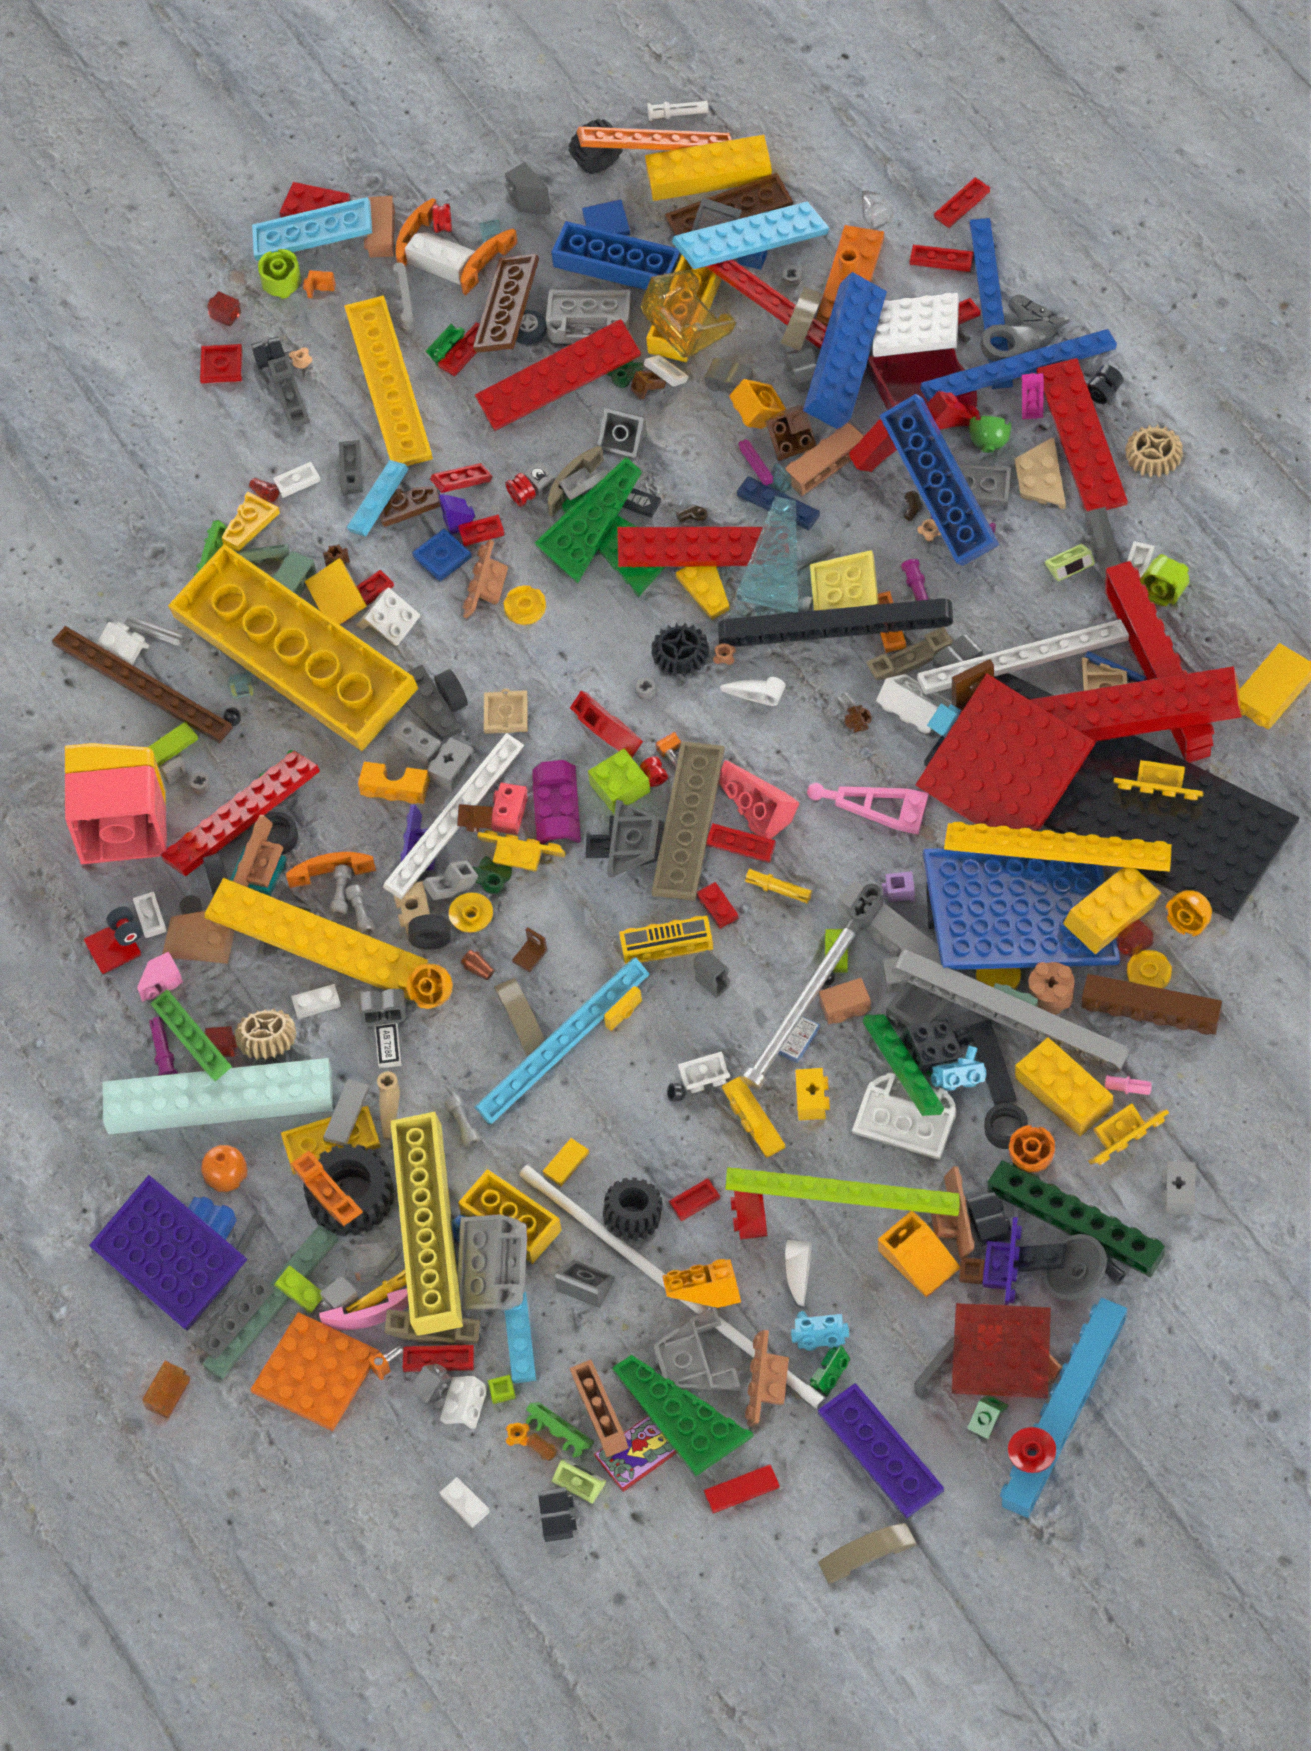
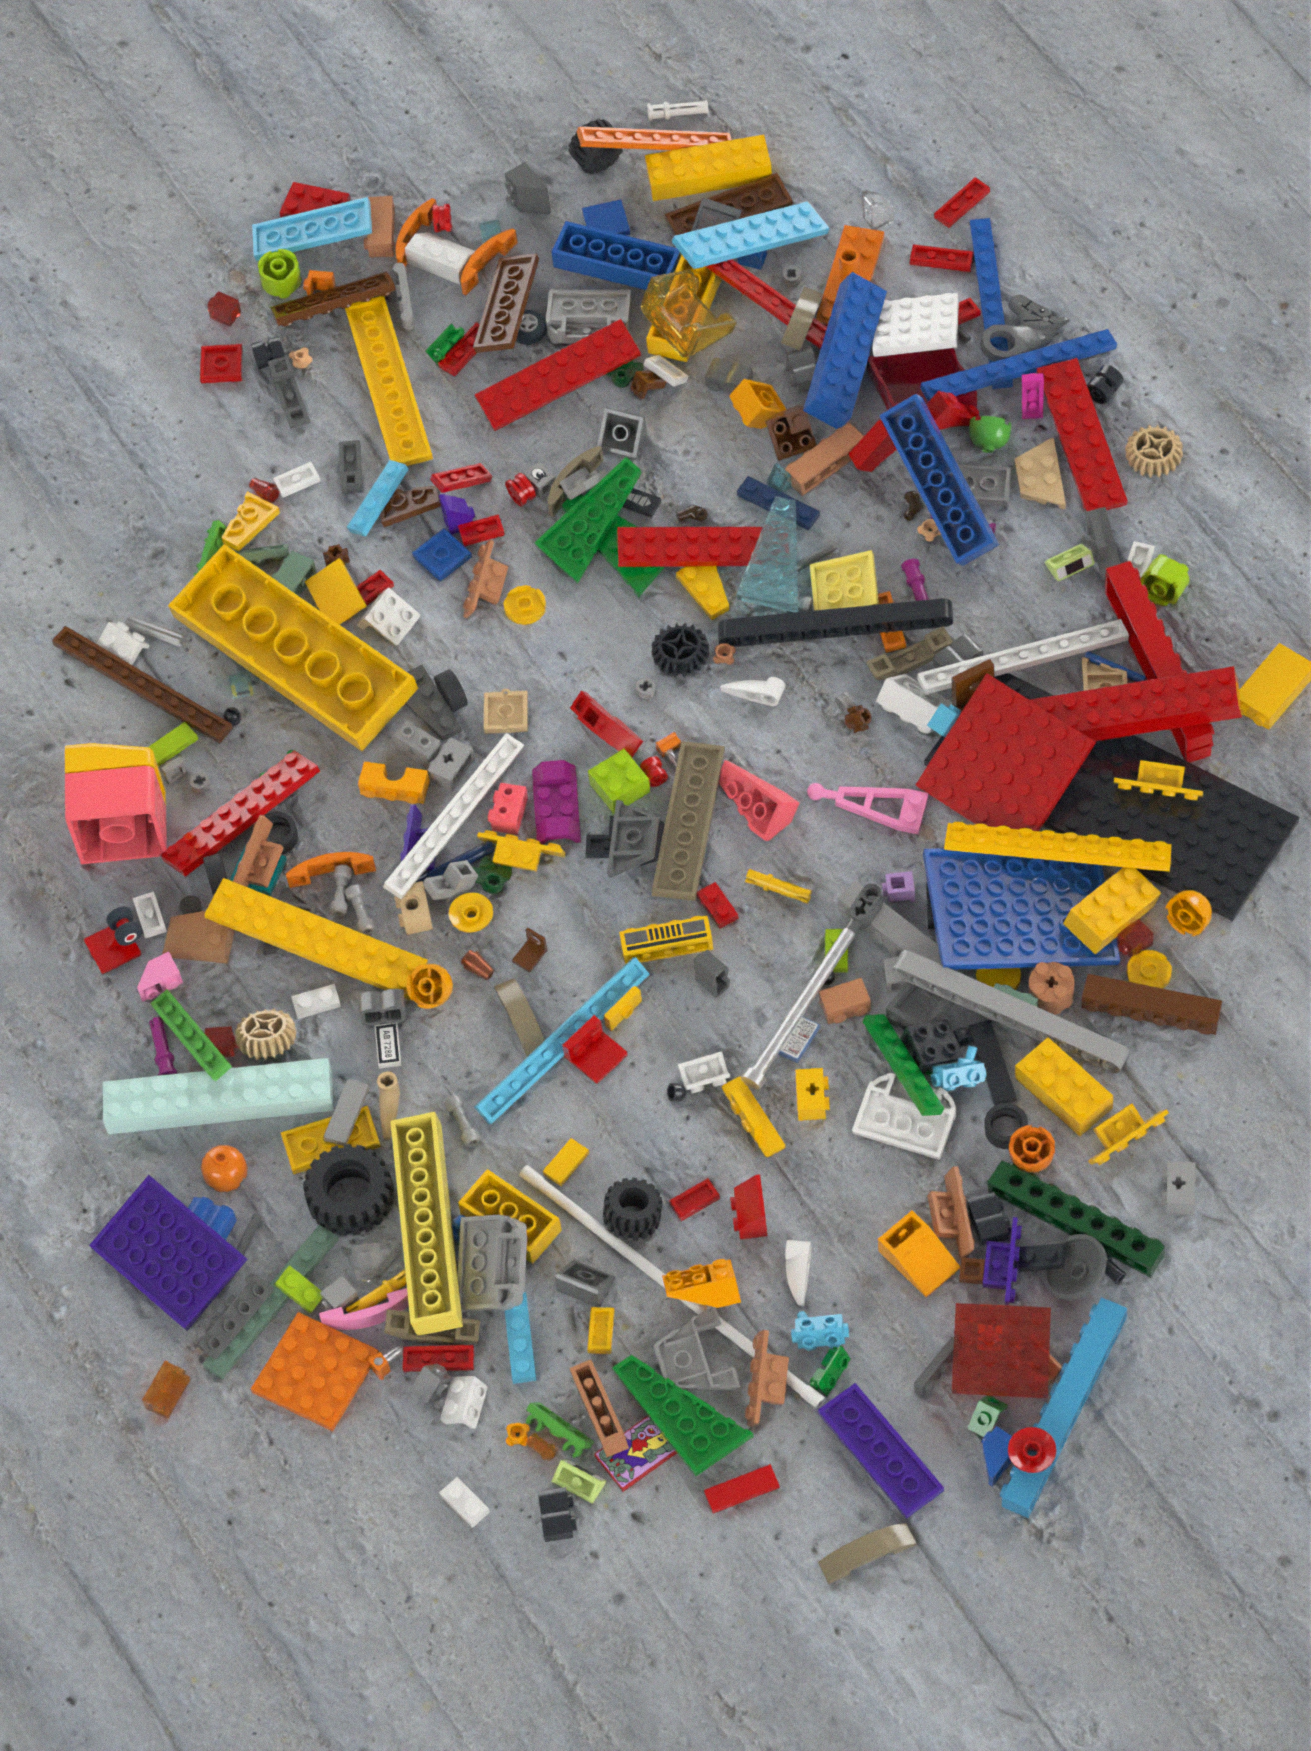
orange slope [290,1151,363,1226] -> none
black tyre [408,914,451,950] -> none
reddish brown brick [457,804,493,832] -> none
lime tile [487,1375,516,1404] -> none
red plate [706,823,776,863] -> none
lime plate [725,1167,959,1216] -> none
magenta axle [738,439,774,486] -> none
bright pink axle [1105,1075,1152,1095] -> none
none -> reddish brown plate [270,271,396,326]
none -> dark blue axle [415,840,495,888]
none -> red bracket [562,1015,628,1084]
none -> yellow plate [587,1307,615,1354]
none -> blue slope [982,1426,1012,1487]

